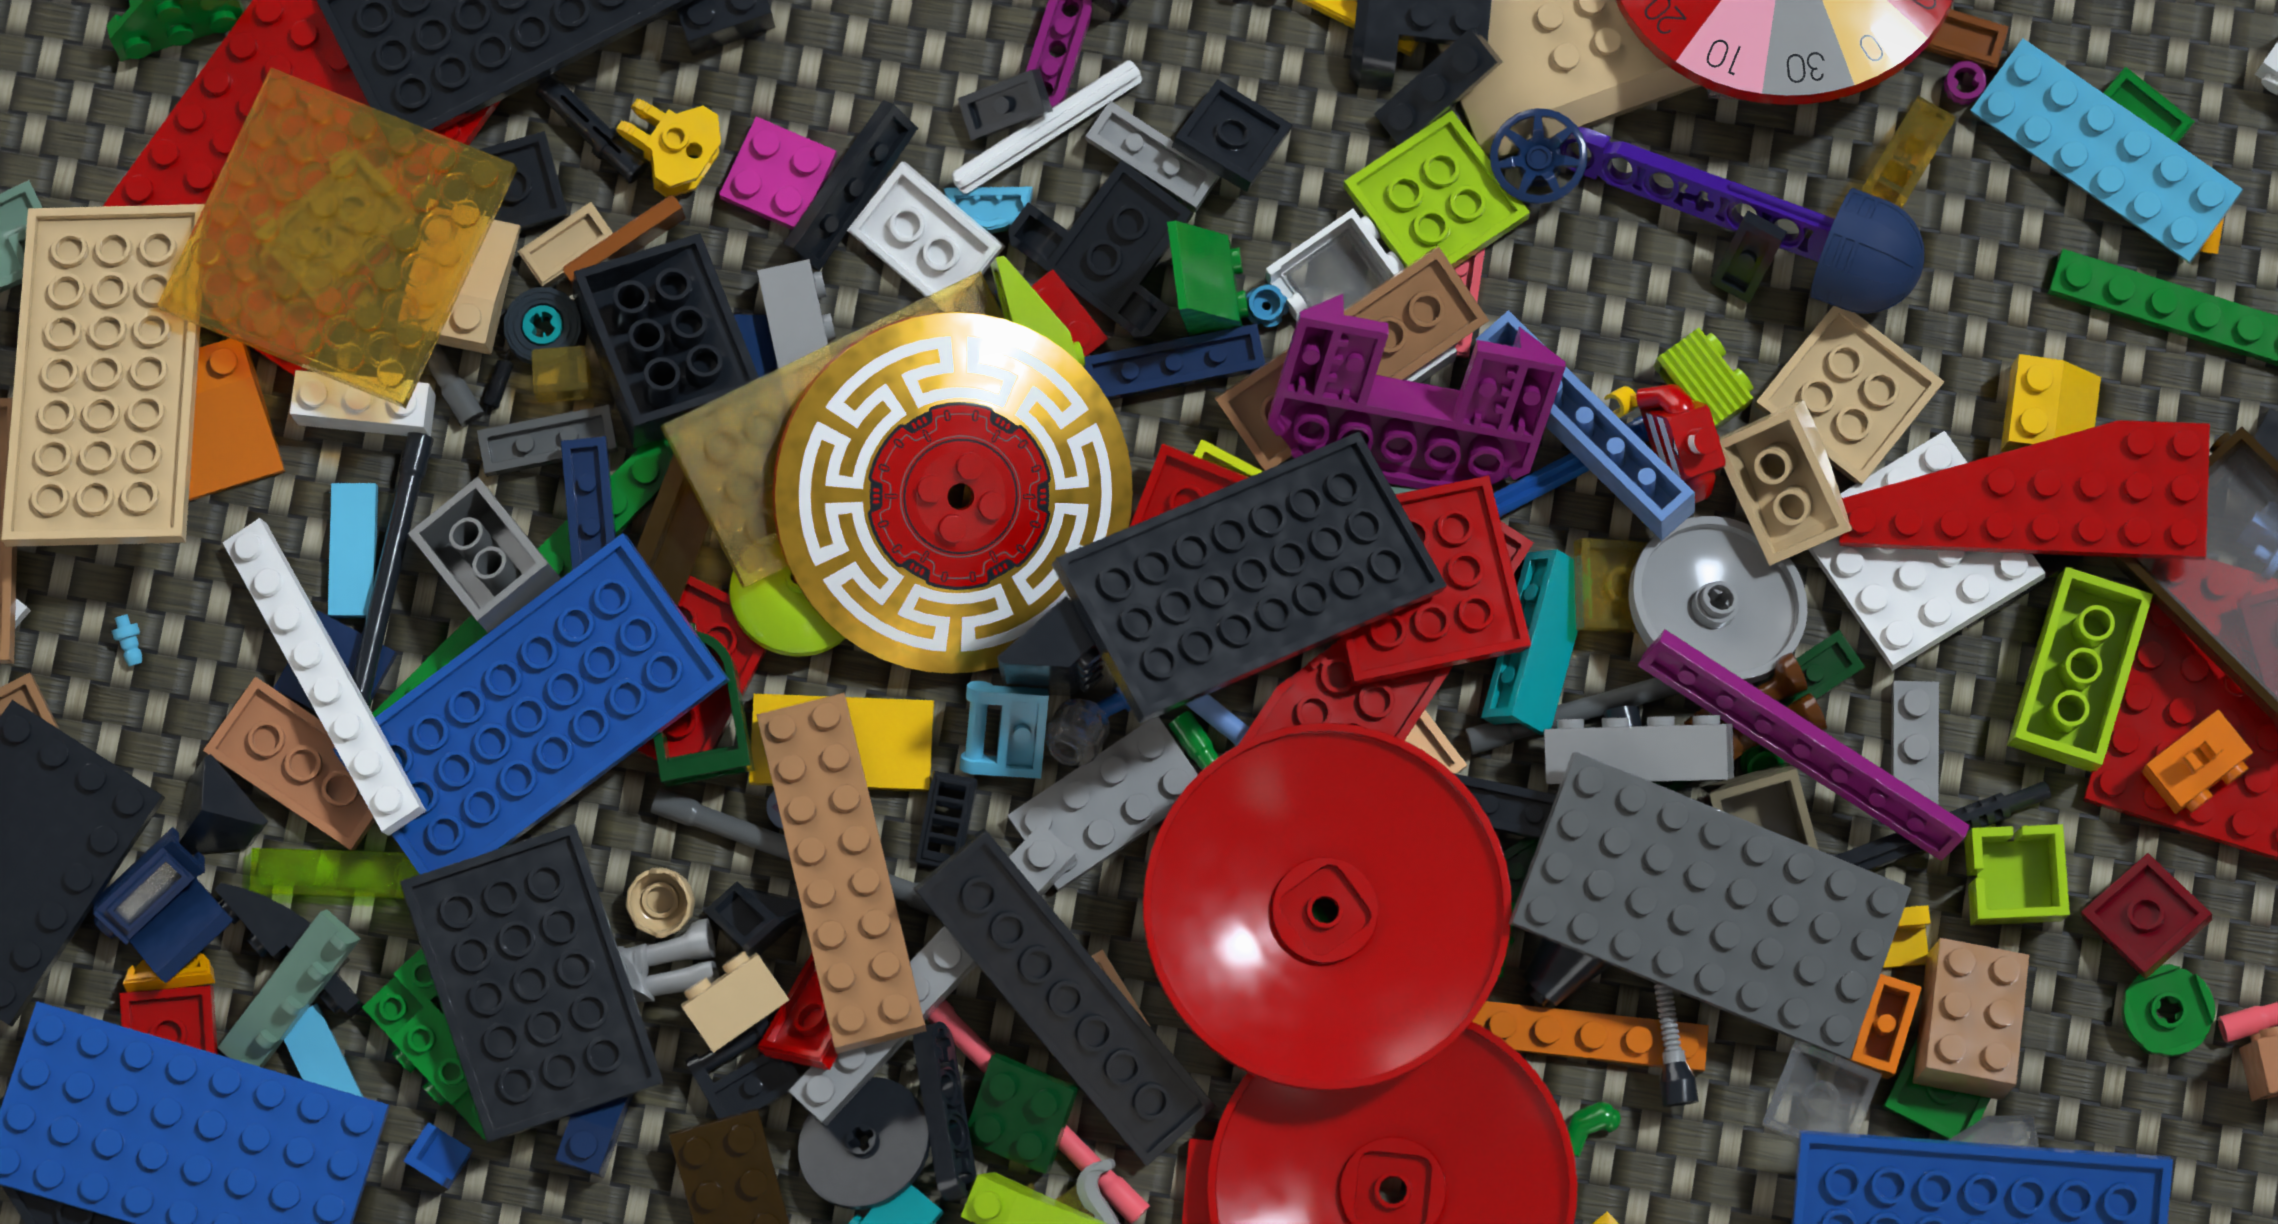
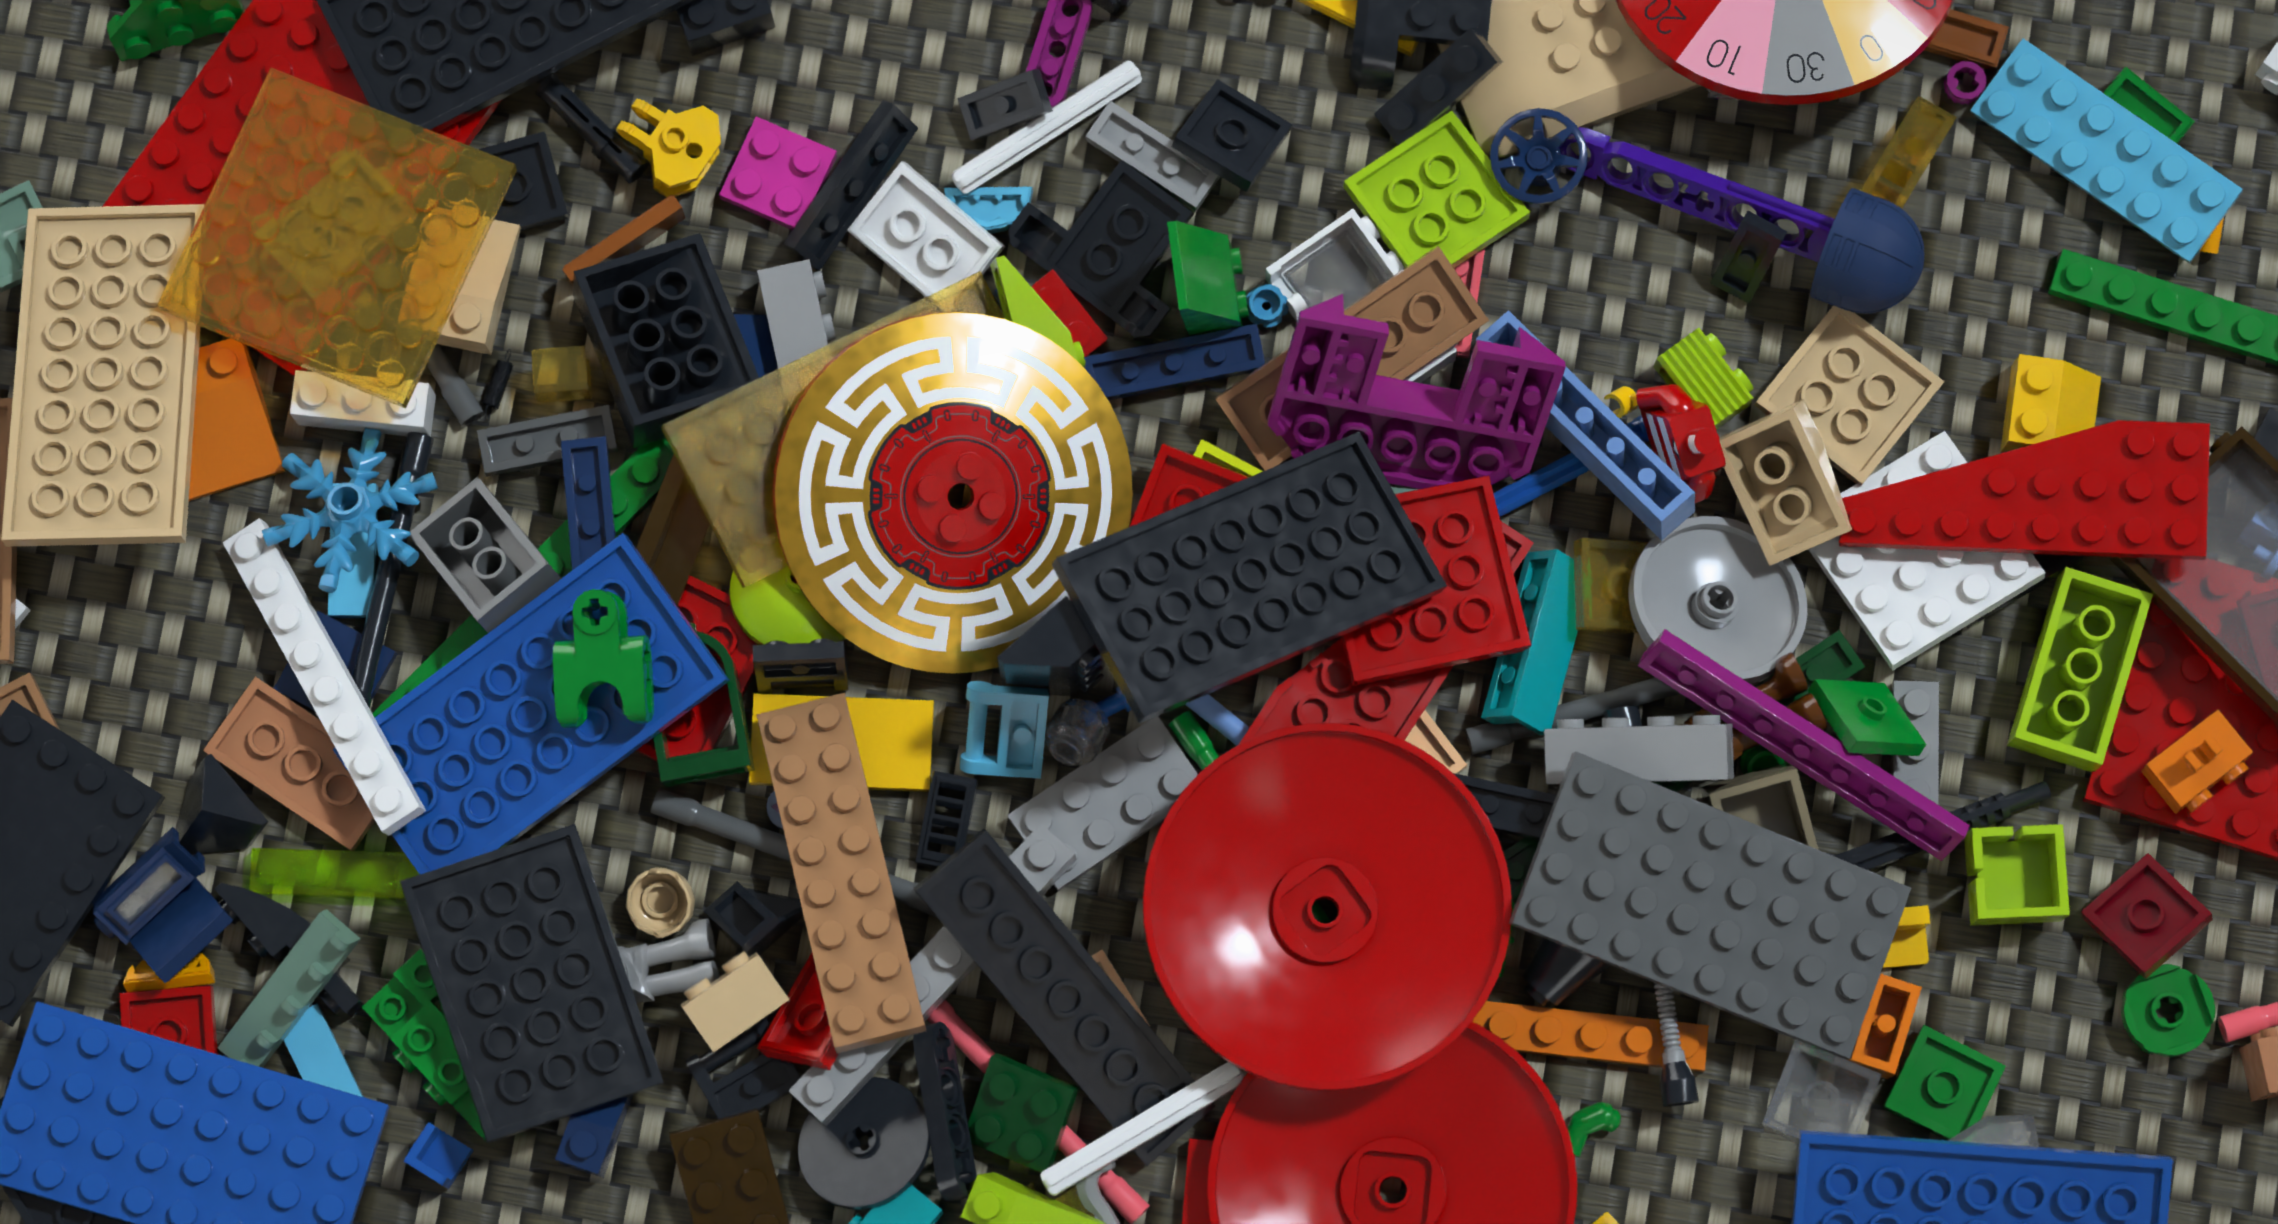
medium azure piece [111,614,142,666] -> none
black bush [504,287,583,367] -> none
tan tile [518,202,613,287] -> none
medium nougat brick [1913,938,2029,1100] -> none
none -> dark azure piece [262,428,438,593]
none -> green piece [553,589,654,728]
none -> black plate [753,639,849,694]
none -> white axle [1040,1062,1244,1196]
none -> green plate [1808,679,1927,756]

